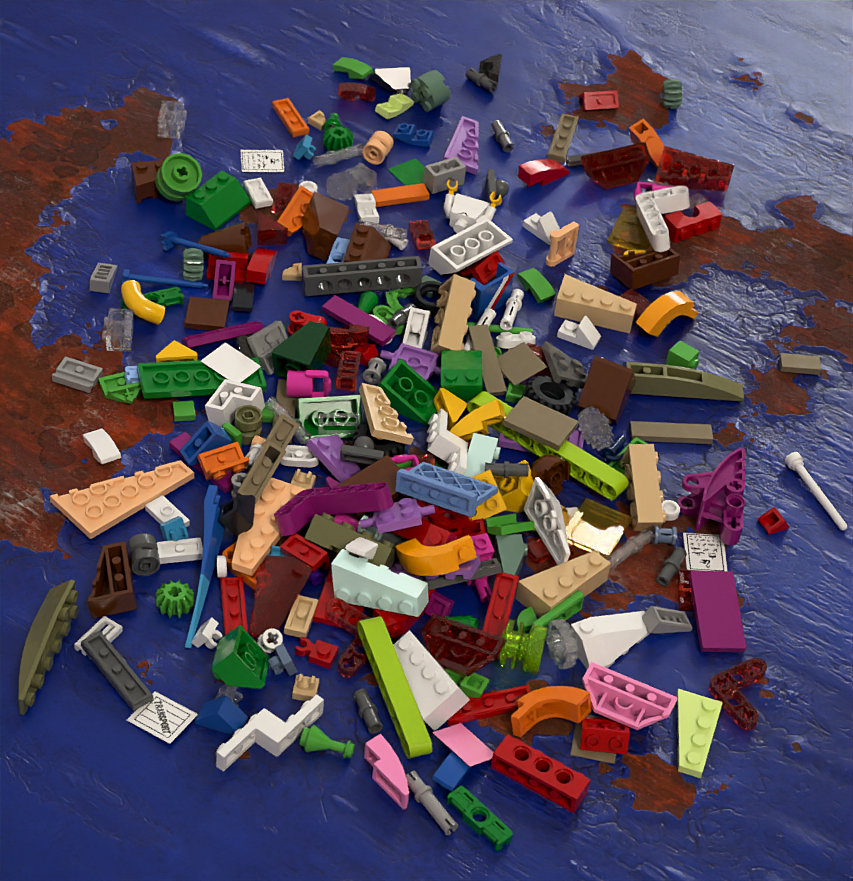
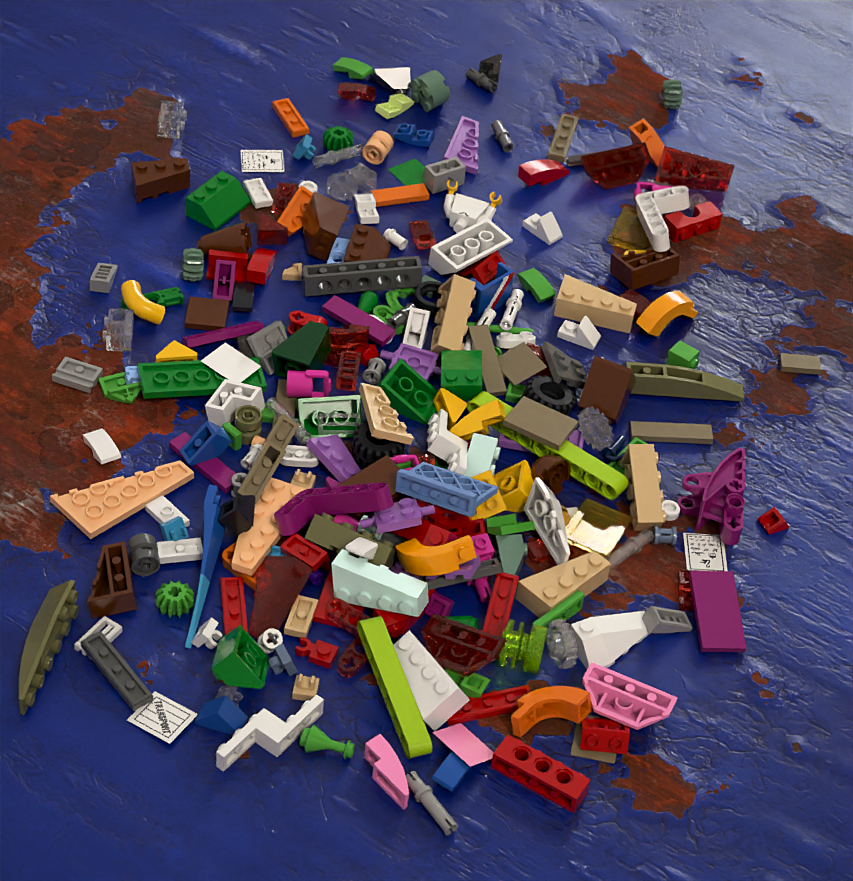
blue piece [122,269,208,289] -> none
bright green wheel [155,153,202,202] -> none
blue piece [160,231,231,258] -> none
bright green tile [173,400,196,422] -> none
orange bracket [197,441,250,480] -> none
white tile [217,555,227,578] -> none
tan tile [308,110,326,130] -> none
green cone [324,113,341,130] -> none
dark grey tile [340,436,384,465] -> none
dark grey pin [353,689,383,734] -> none
clear pin [357,220,407,241] -> none
green piece [446,786,513,851] -> none
dark grey tile [485,169,509,206] -> none
dark grey pin [485,461,529,478] -> none
bright green tile [516,607,538,633] -> none
light nougat plate [545,221,579,267] -> none
red panel [578,90,619,111] -> none
dark grey pin [656,547,687,587] -> none
yellowish green wing [677,689,723,778] -> none
clear red beam [709,658,767,730] -> none
white piece [785,452,847,530] -> none

